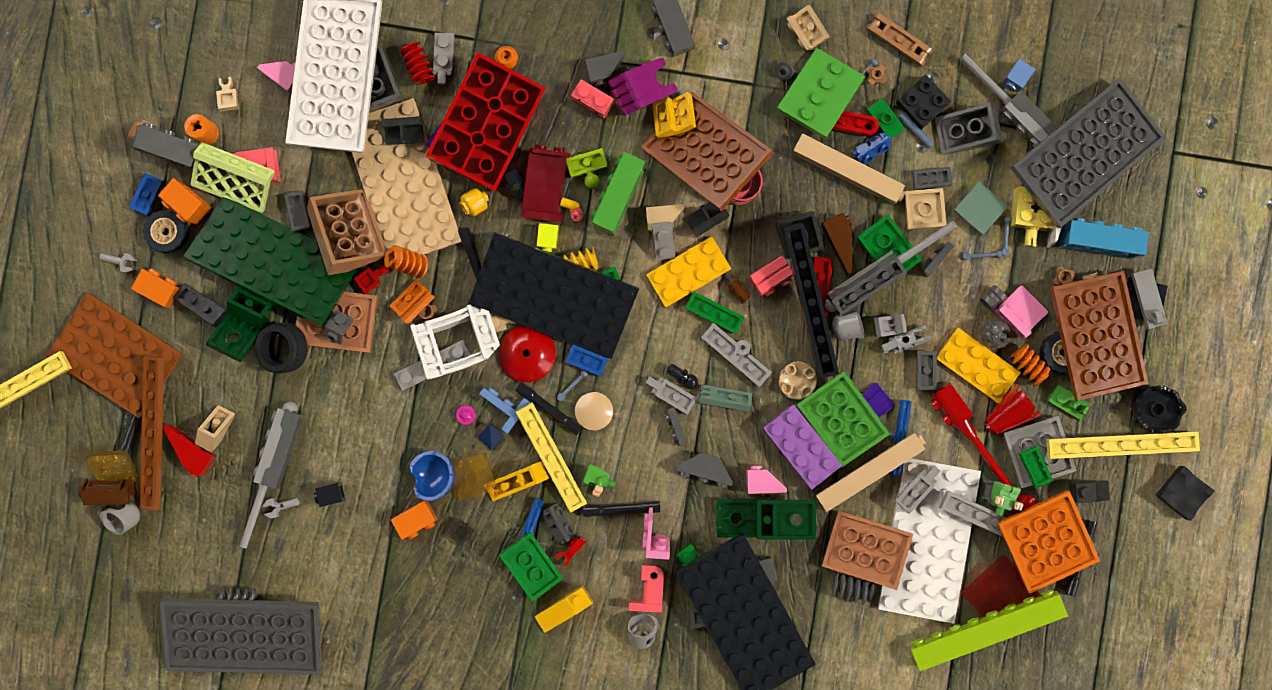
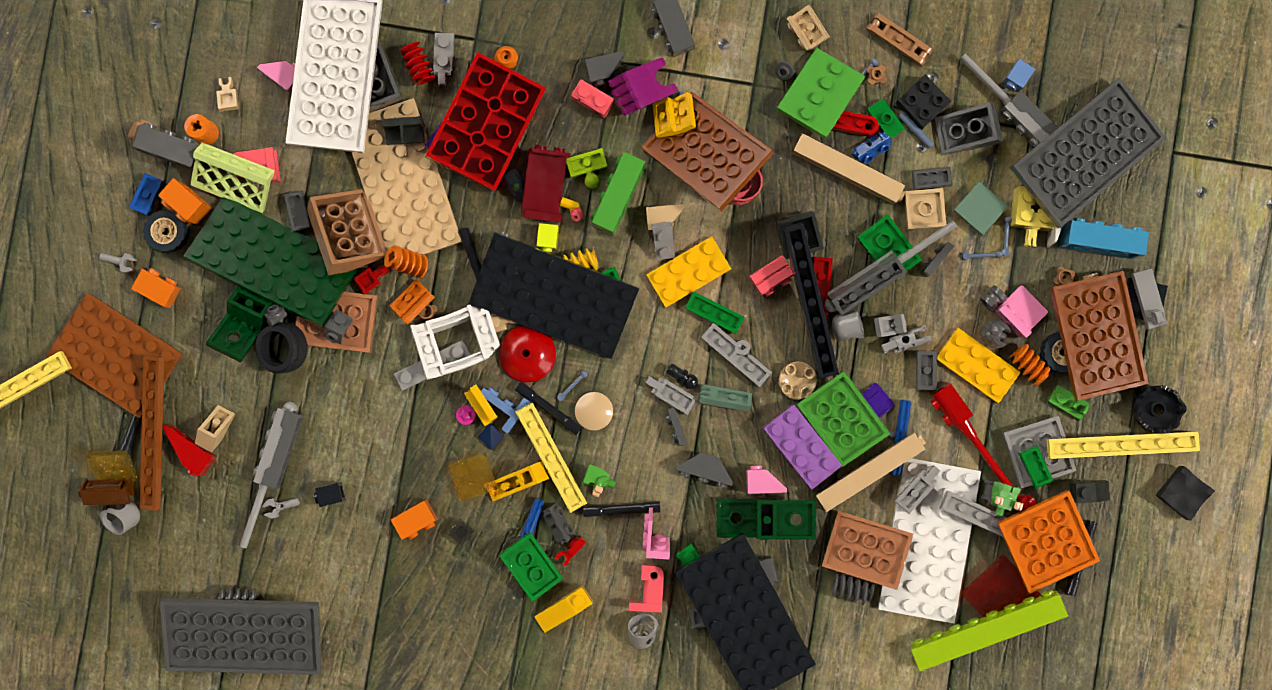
black plate [173,283,228,328] -> none
blue cylinder [410,451,455,501] -> none
yellow head [459,188,489,217] -> none
blue plate [566,345,608,376] -> none
pearl dark grey panel [685,203,730,238] -> none
reddish brown pin [728,279,751,304] -> none
reddish brown slope [821,213,852,276] -> none
red cone [985,384,1041,434] -> none
none -> dark grey plate [265,305,287,326]
none -> yellow slope [464,385,497,427]

